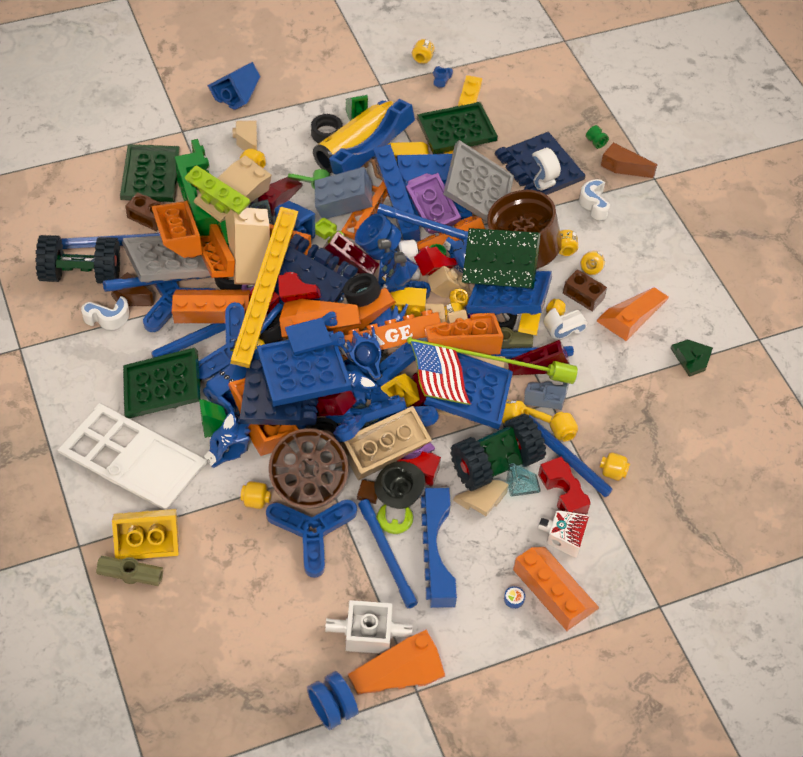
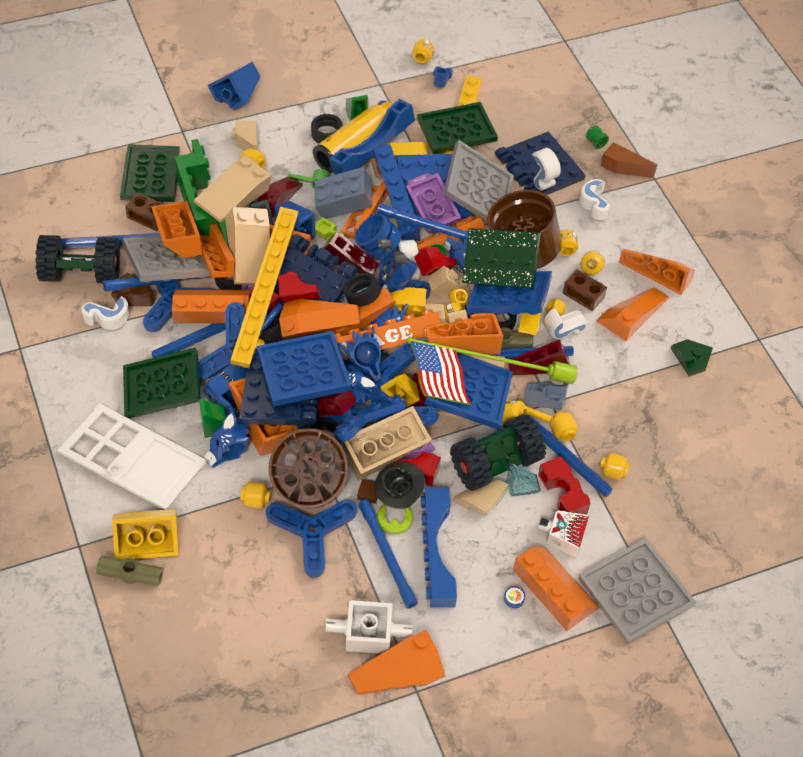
lime bracket [185,165,250,214] -> none
blue flag [285,312,345,355] -> none
blue wheel [307,671,358,730] -> none
none -> light grey plate [578,538,696,645]
none -> orange wedge [619,249,695,295]

